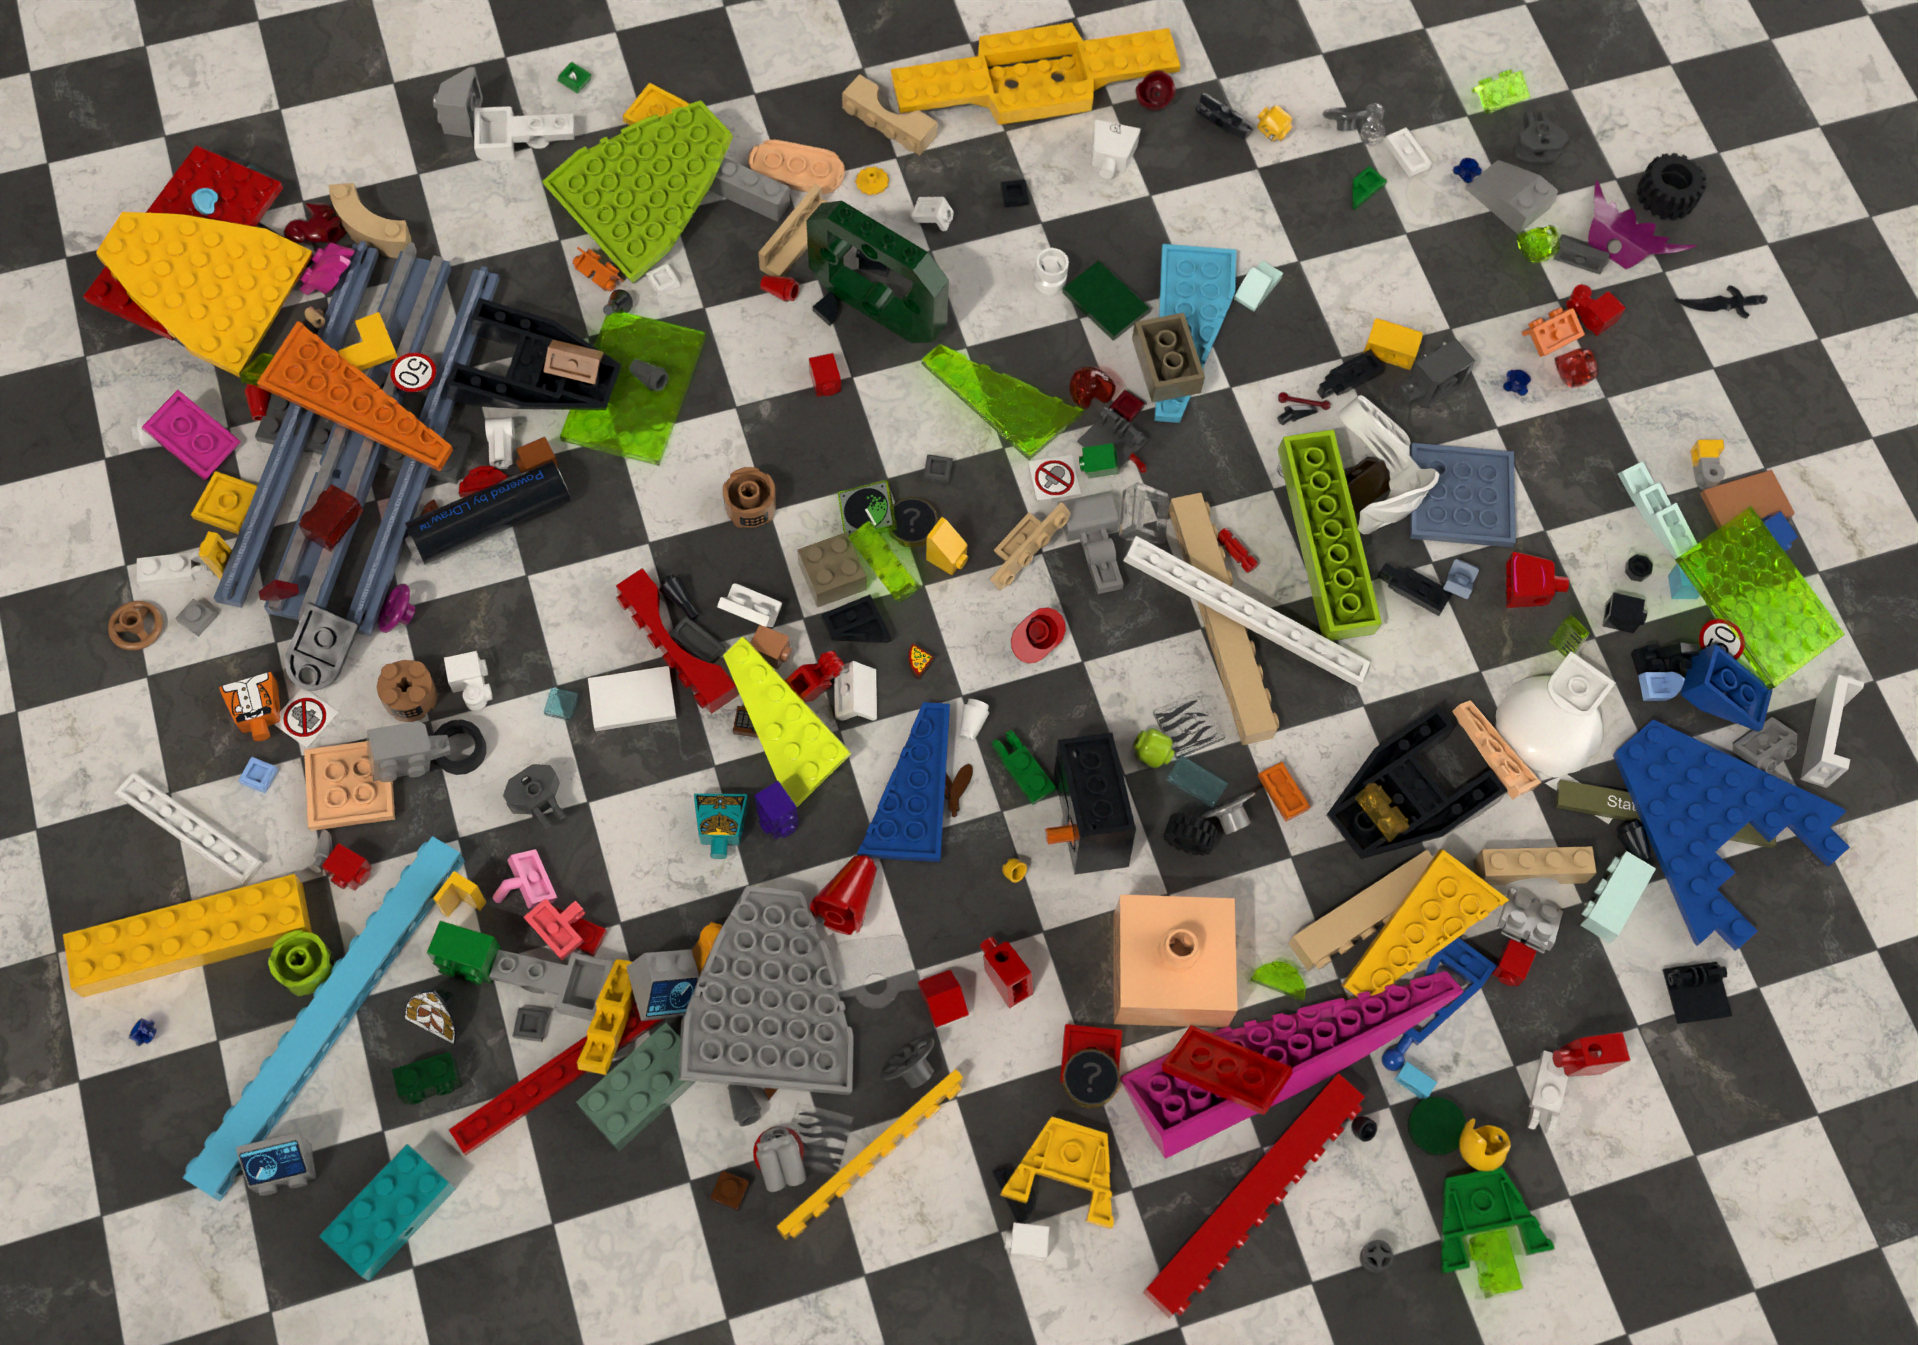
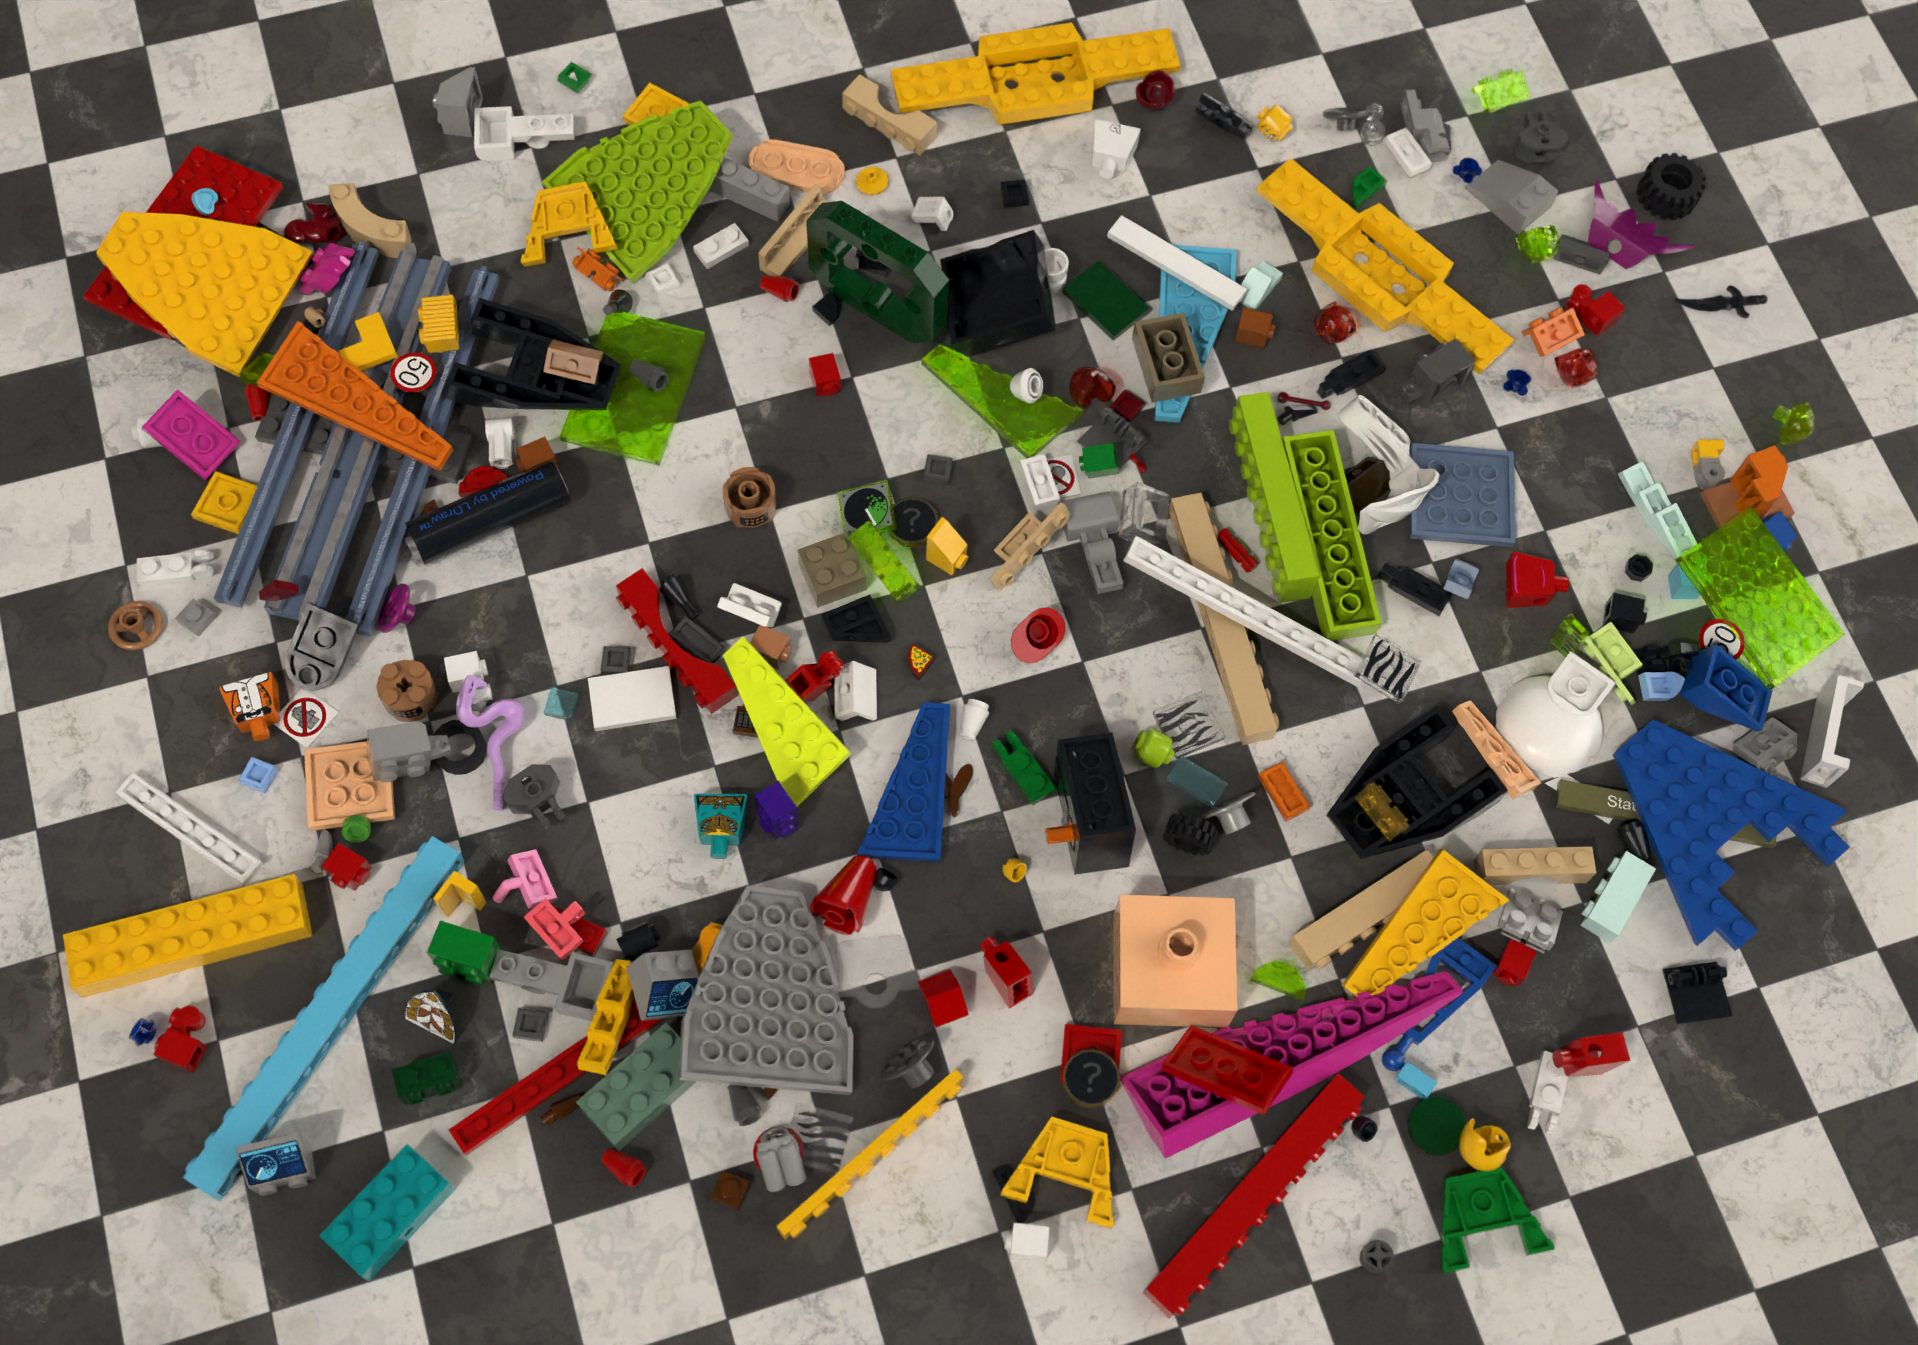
yellow plate [198,531,232,580] -> none
lime brick [268,930,335,996] -> none
clear red brick [298,484,363,552] -> none
yellow panel [1363,318,1423,370] -> none
clear neon green brick [1469,1228,1523,1299] -> none
none -> red brick [153,1005,207,1074]
none -> bright green tile [342,815,371,843]
none -> yellow brick [418,294,459,353]
none -> lavender animal [456,675,524,811]
none -> yellow wing [521,181,617,267]
none -> reddish brown bar [541,1093,584,1126]
none -> dark grey tile [600,646,631,675]
none -> red cone [601,1148,646,1188]
none -> black brick [616,921,661,959]
none -> white plate [693,223,749,269]
none -> black hinge [874,868,898,892]
none -> black tile [940,230,1056,359]
none -> white cone [1010,368,1043,403]
none -> white plate [1019,454,1060,509]
none -> white tile [1107,215,1247,311]
none -> lime brick [1229,392,1320,603]
none -> dark orange brick [1235,308,1275,348]
none -> yellow piece [1256,158,1514,375]
none -> clear red helmet [1314,301,1356,344]
none -> clear tile [1354,633,1422,704]
none -> light grey plate [1401,90,1451,162]
none -> yellowish green bracket [1567,613,1643,705]
none -> orange piece [1730,445,1789,525]
none -> clear neon green piece [1772,402,1815,445]

